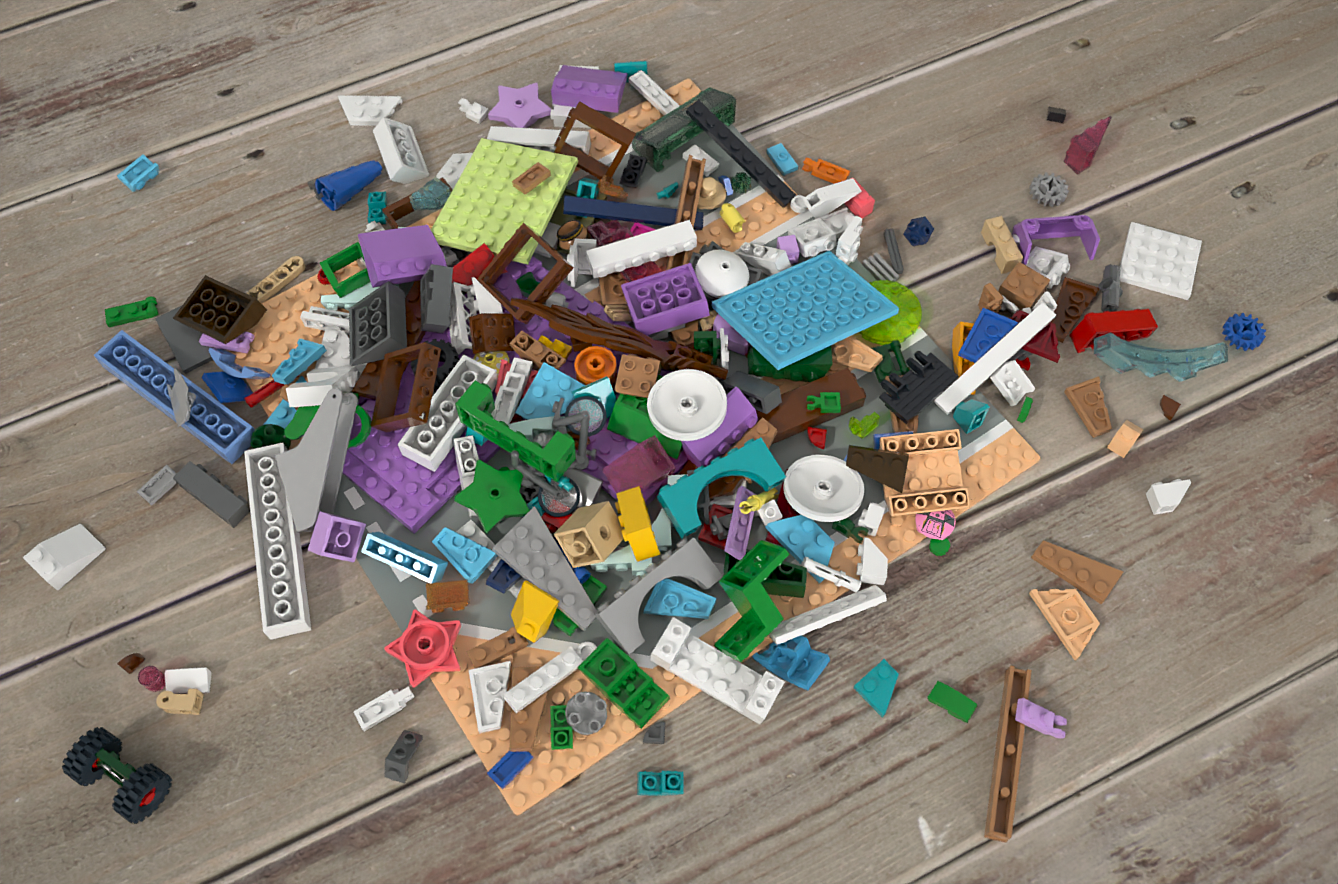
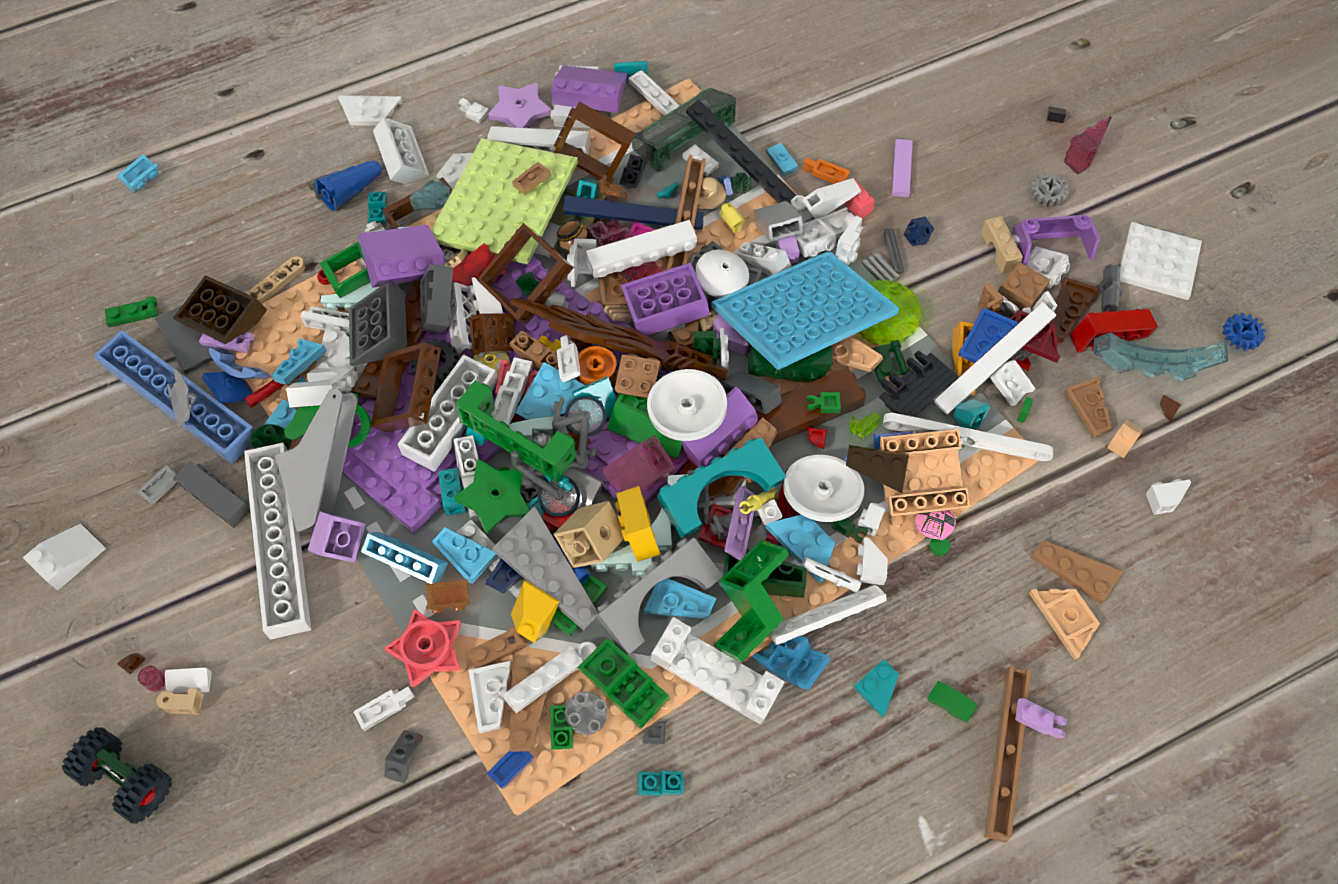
none -> teal bracket [438,468,466,516]
none -> tan tile [444,249,468,268]
none -> white hinge [557,335,581,382]
none -> light grey brick [754,201,803,242]
none -> white beam [883,413,1053,461]
none -> lavender tile [892,139,912,197]

